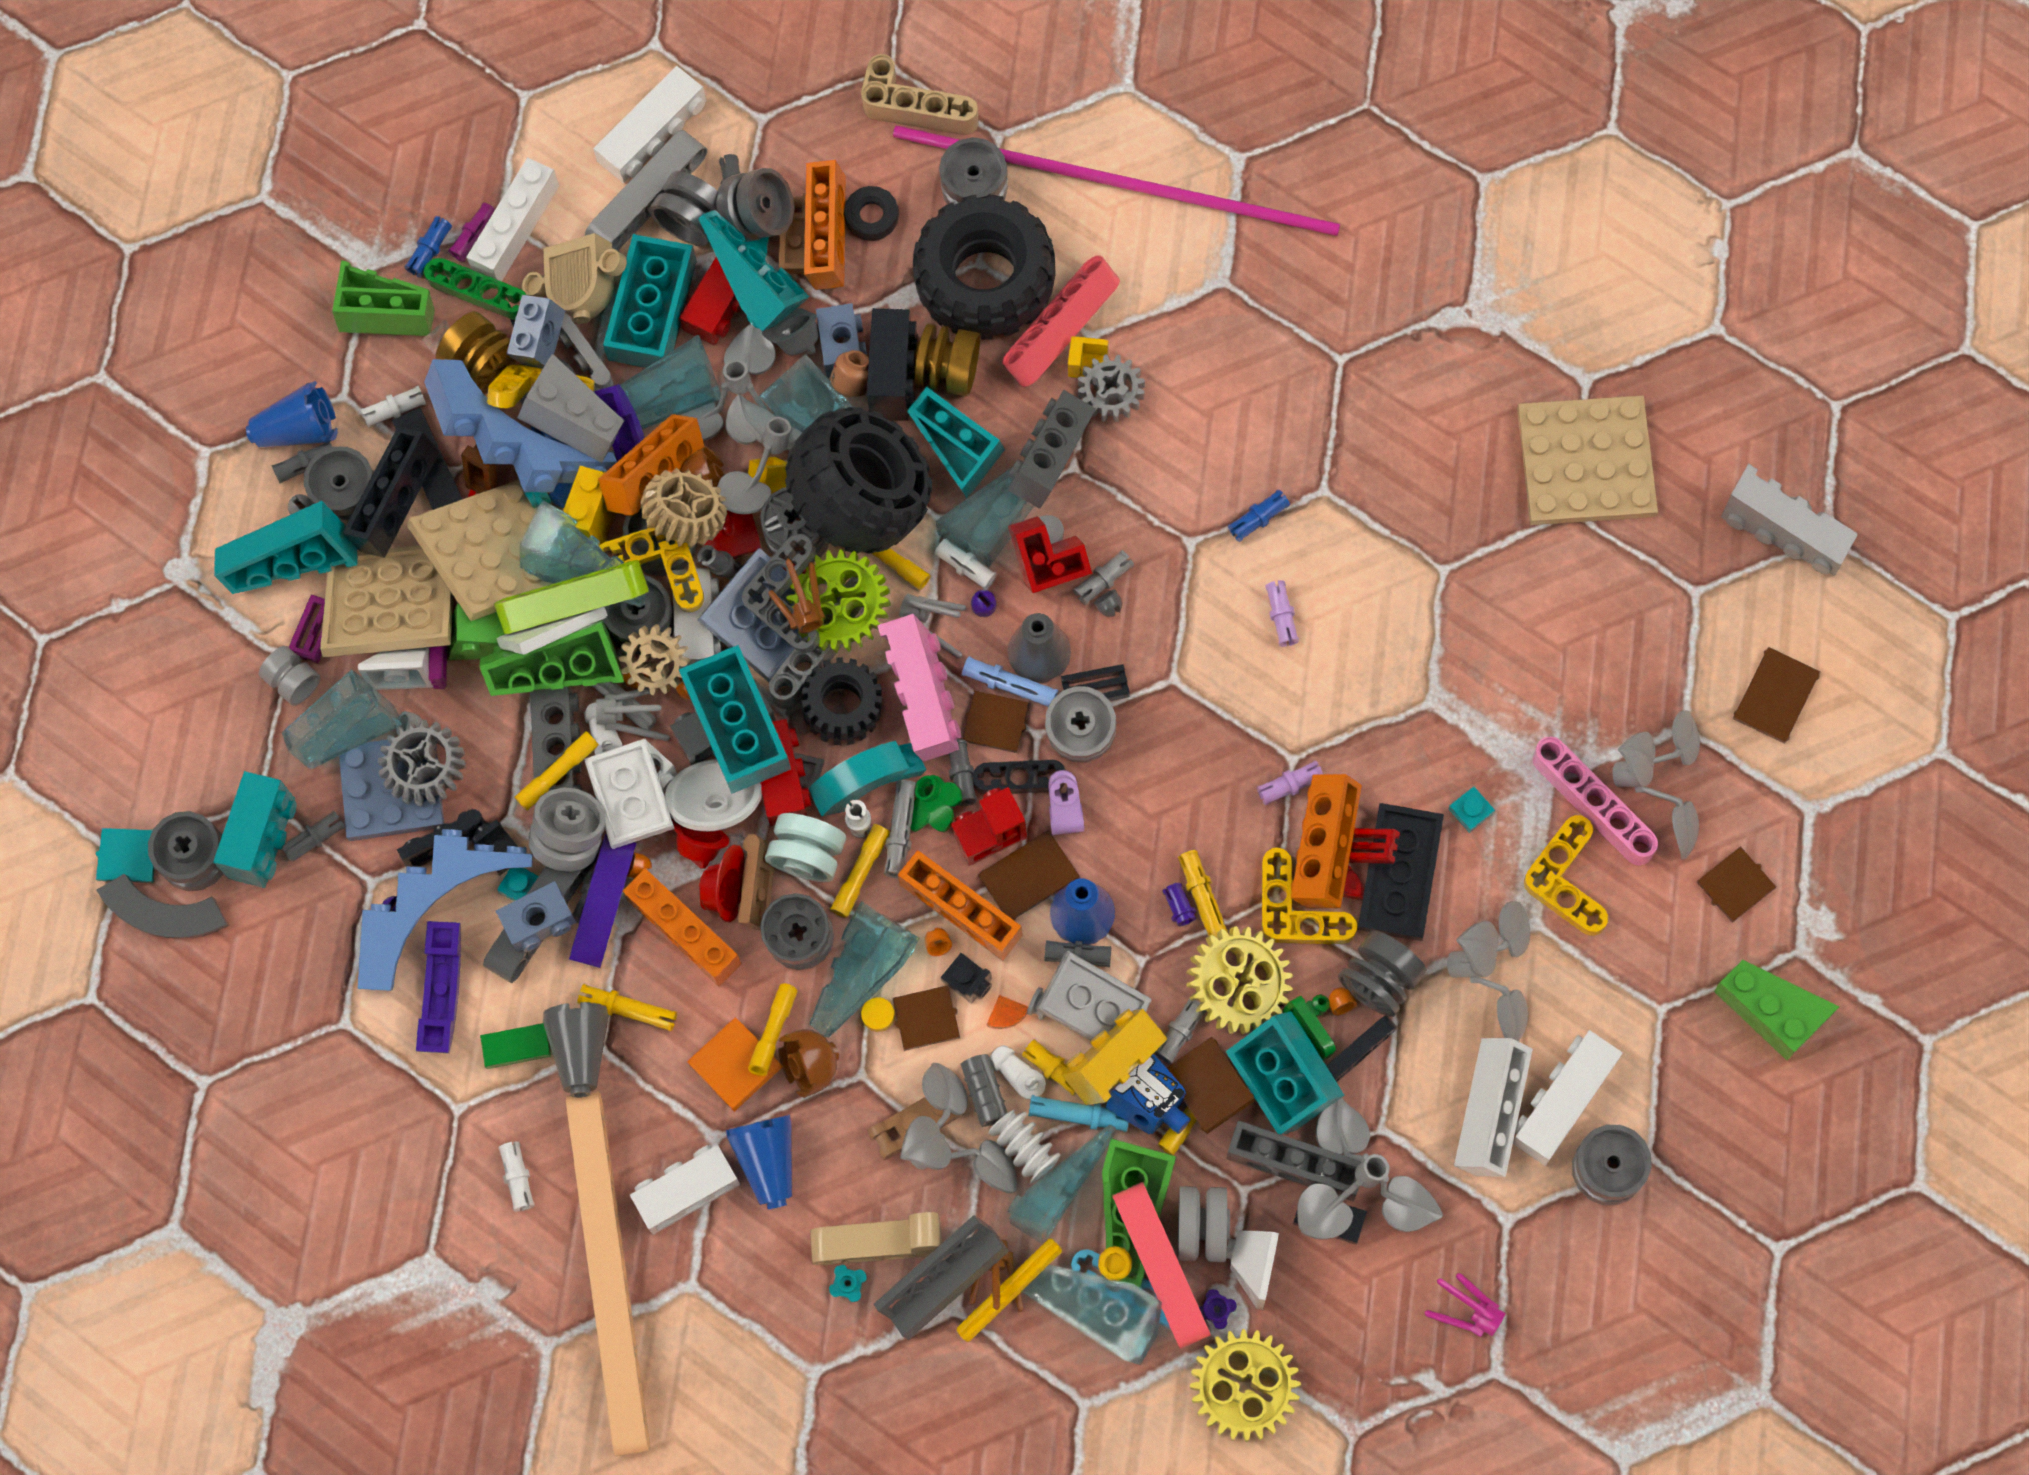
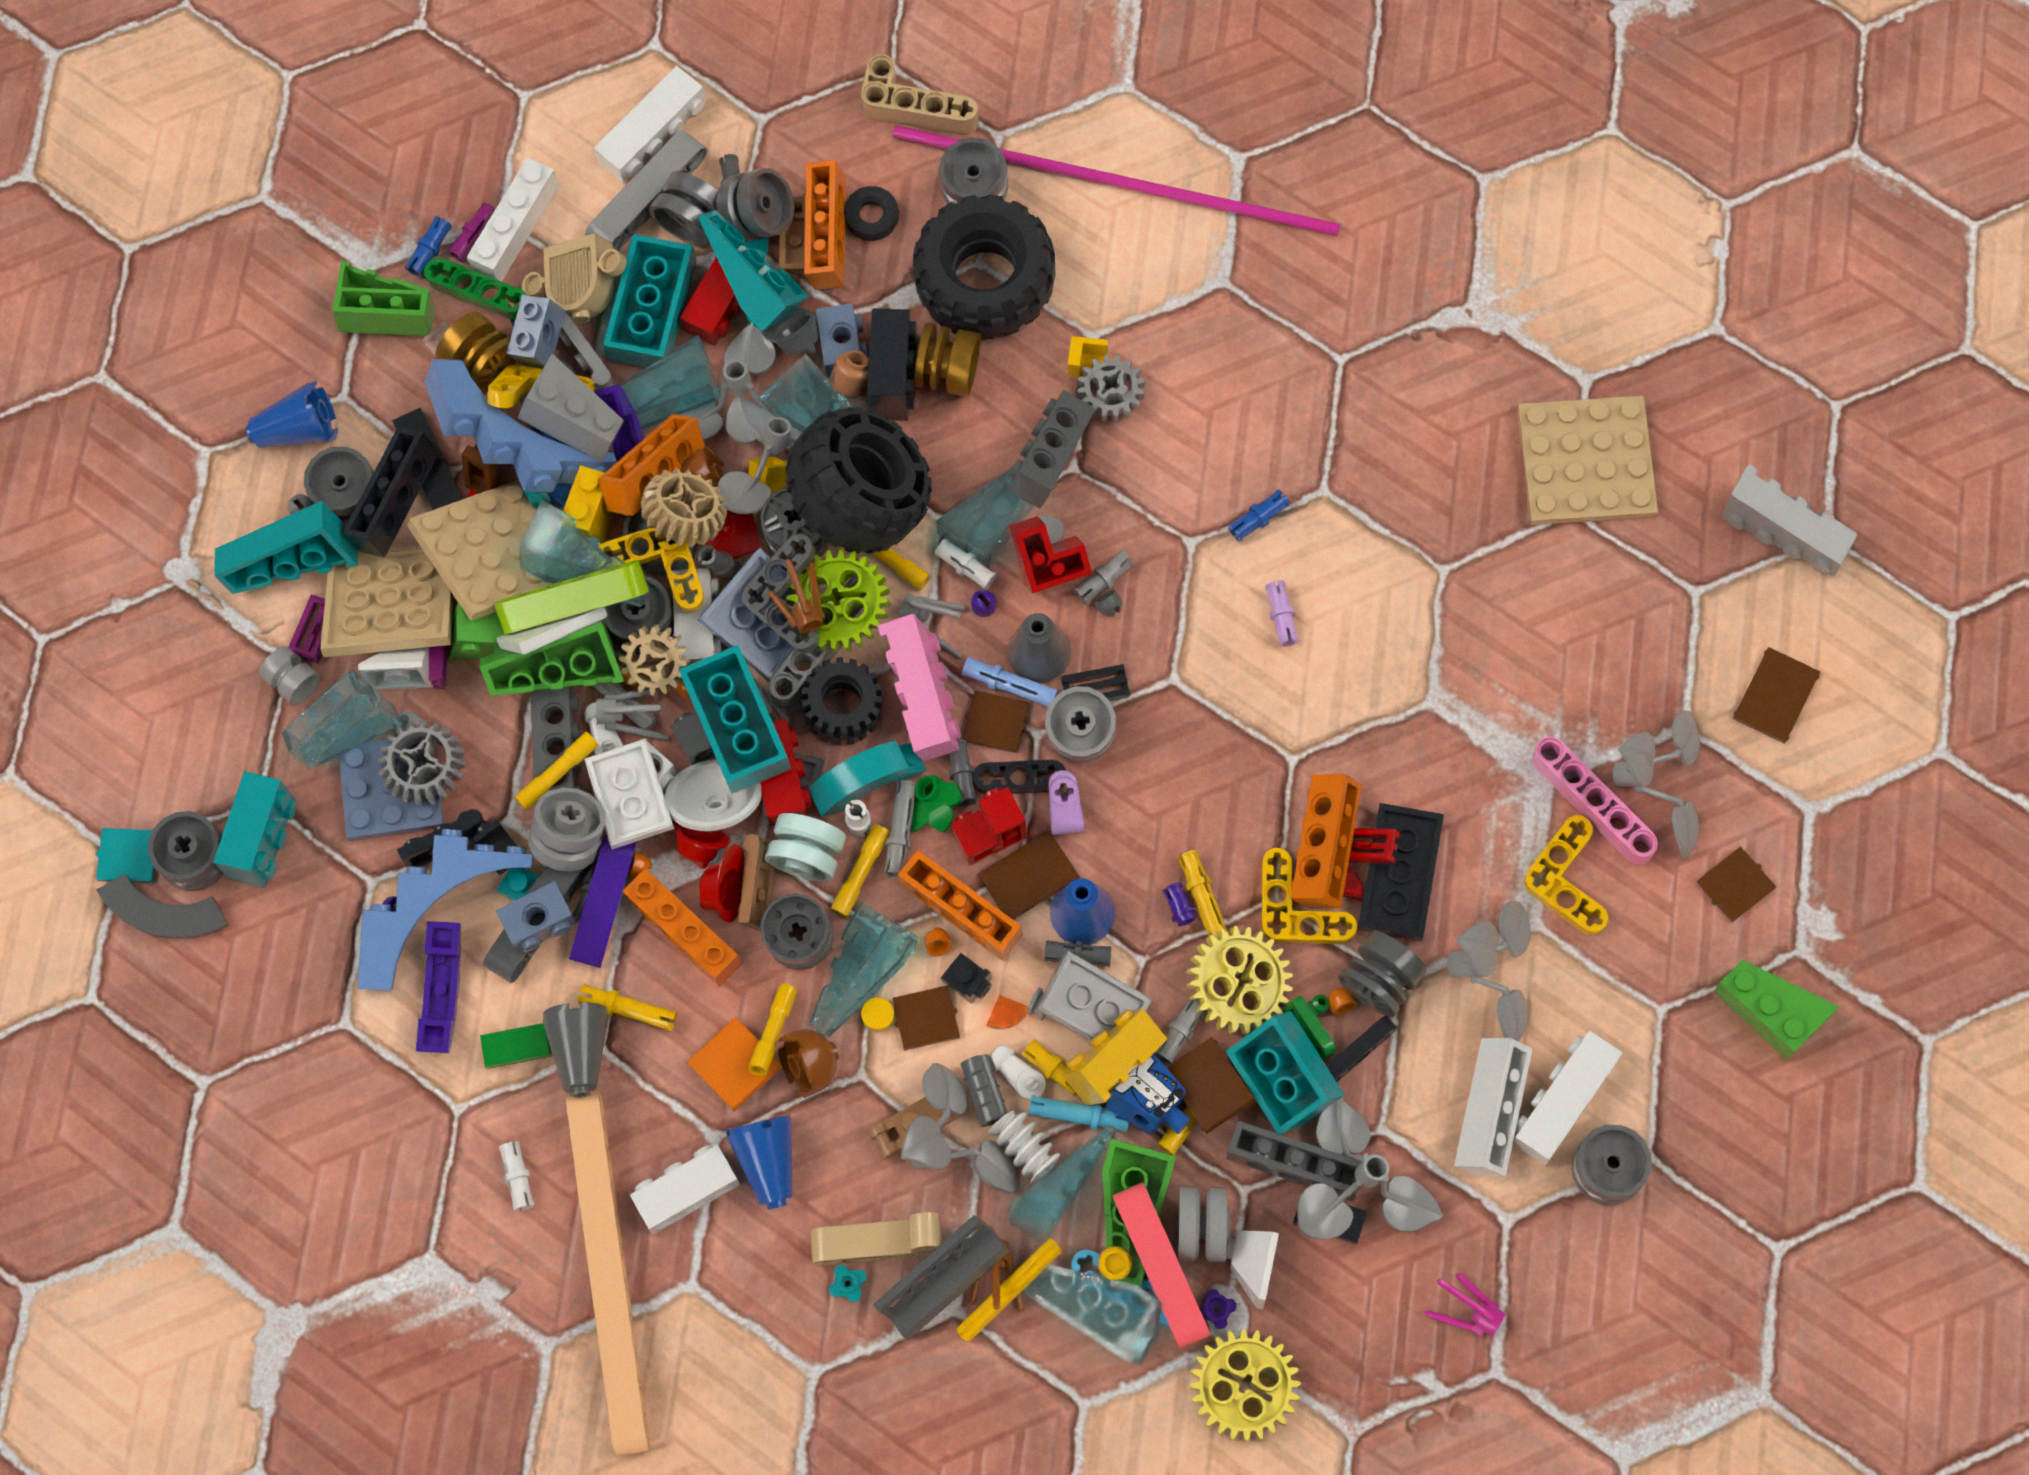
dark grey pin [271,442,332,484] -> none
dark grey axle [282,810,346,861] -> none
white pin [360,386,426,428] -> none
teal wedge [907,387,1005,499] -> none
coral beam [1002,255,1120,387] -> none
lavender pin [1257,761,1323,805] -> none
teal plate [1448,786,1495,833] -> none

